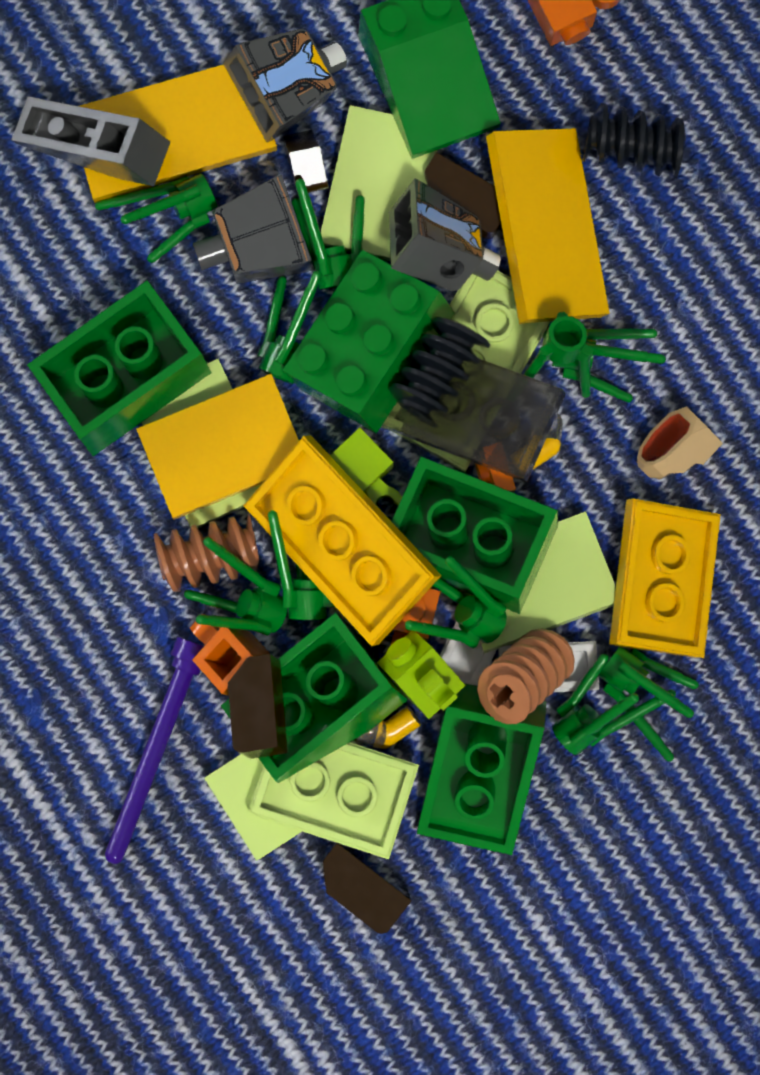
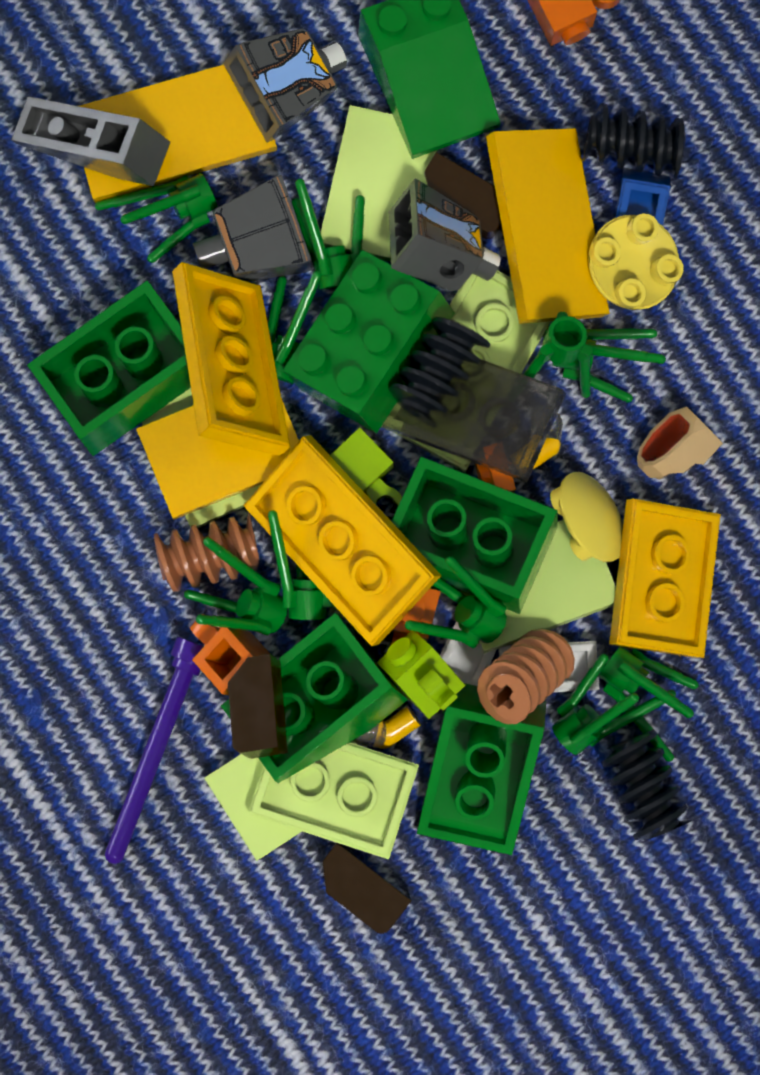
piece [283,130,329,194] -> none
none -> yellow tile [172,262,290,456]
none -> light yellow dish [550,472,623,562]
none -> light yellow dish [588,213,683,310]
none -> black piece [602,729,692,840]
none -> blue slope [615,169,671,226]

